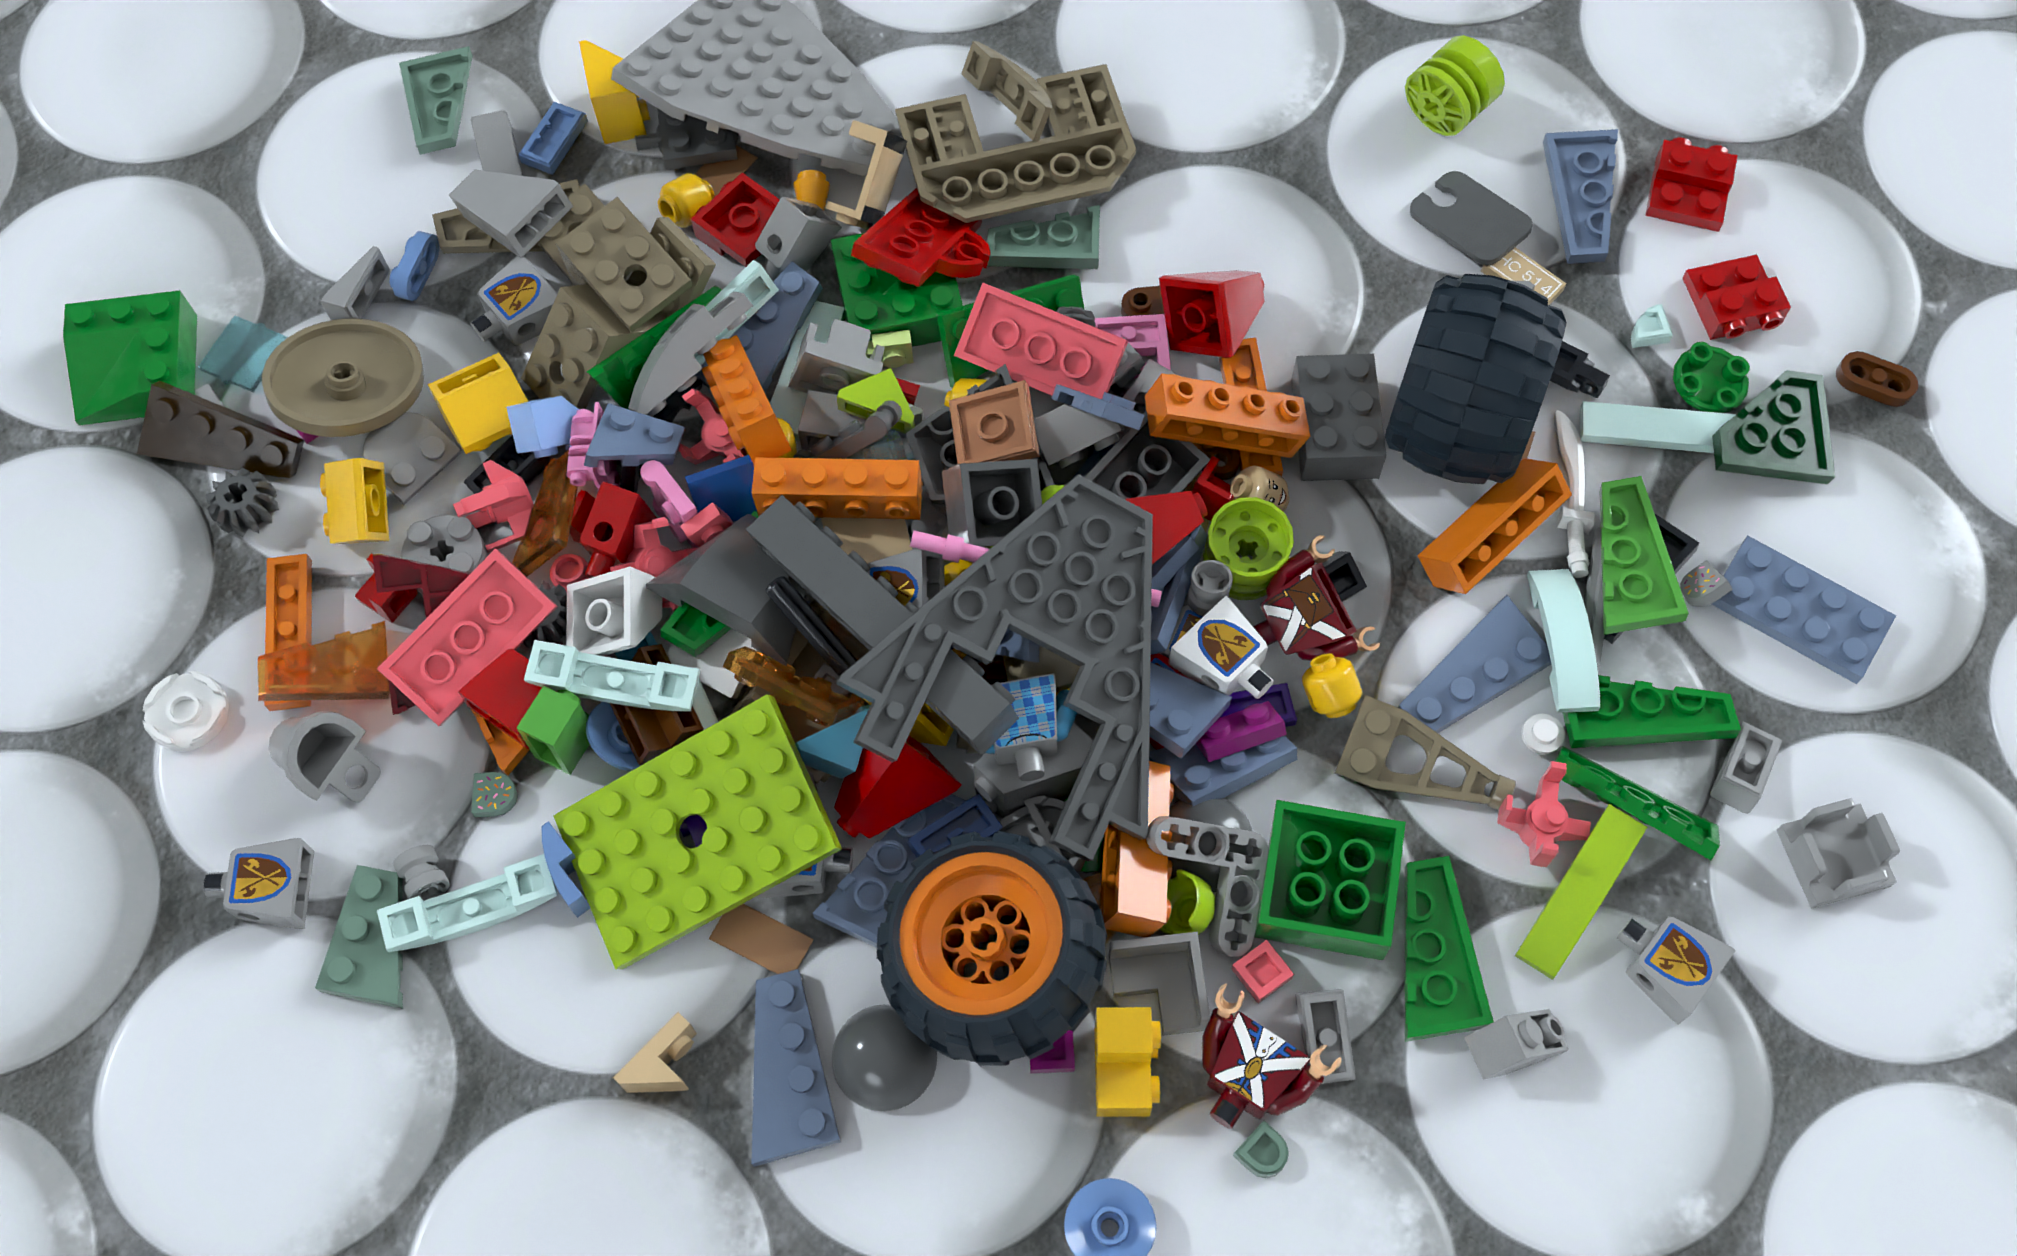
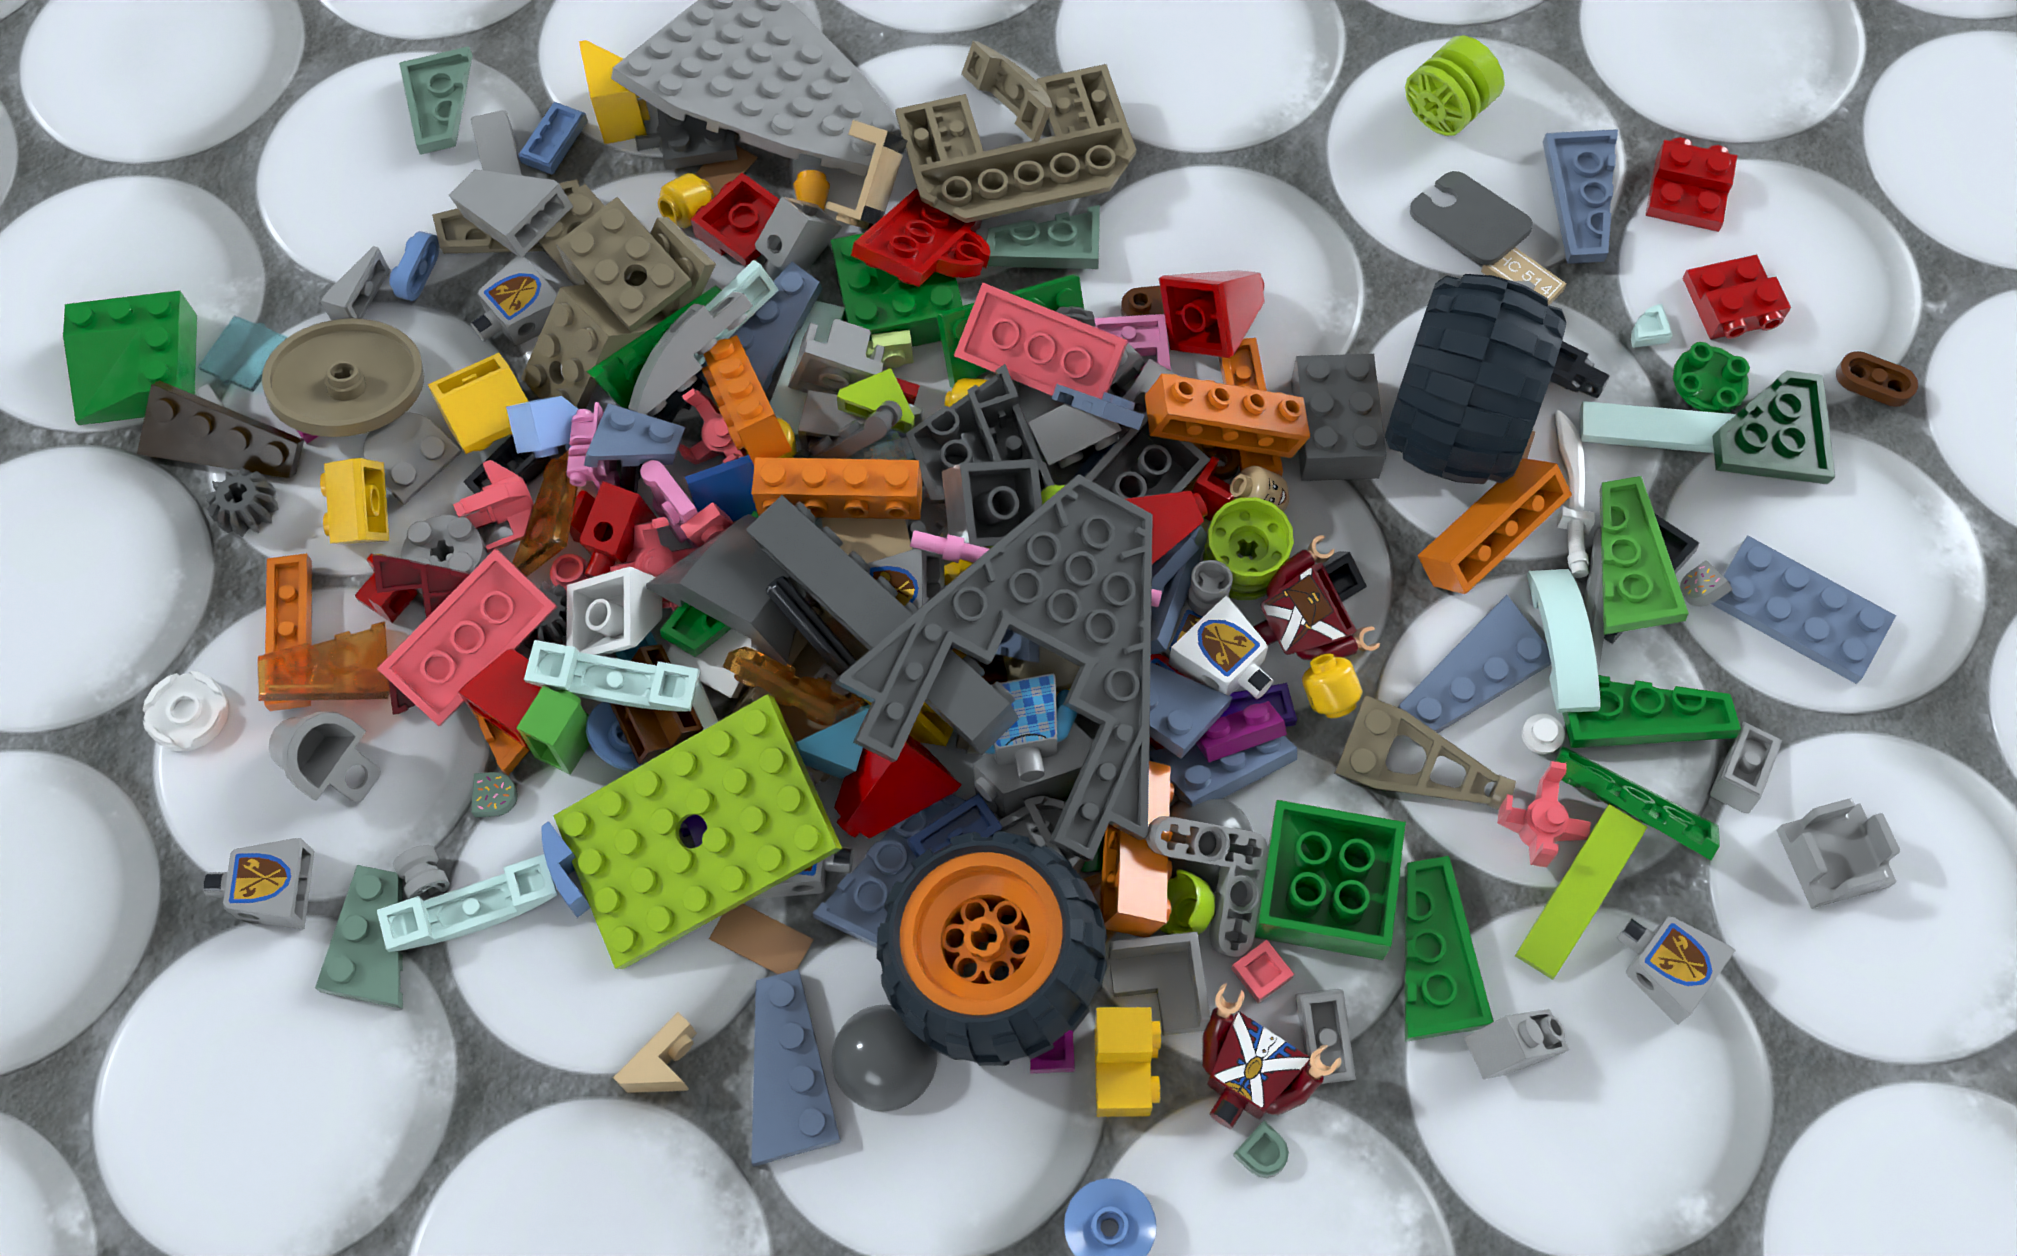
nougat tile [949,380,1040,464] -> none

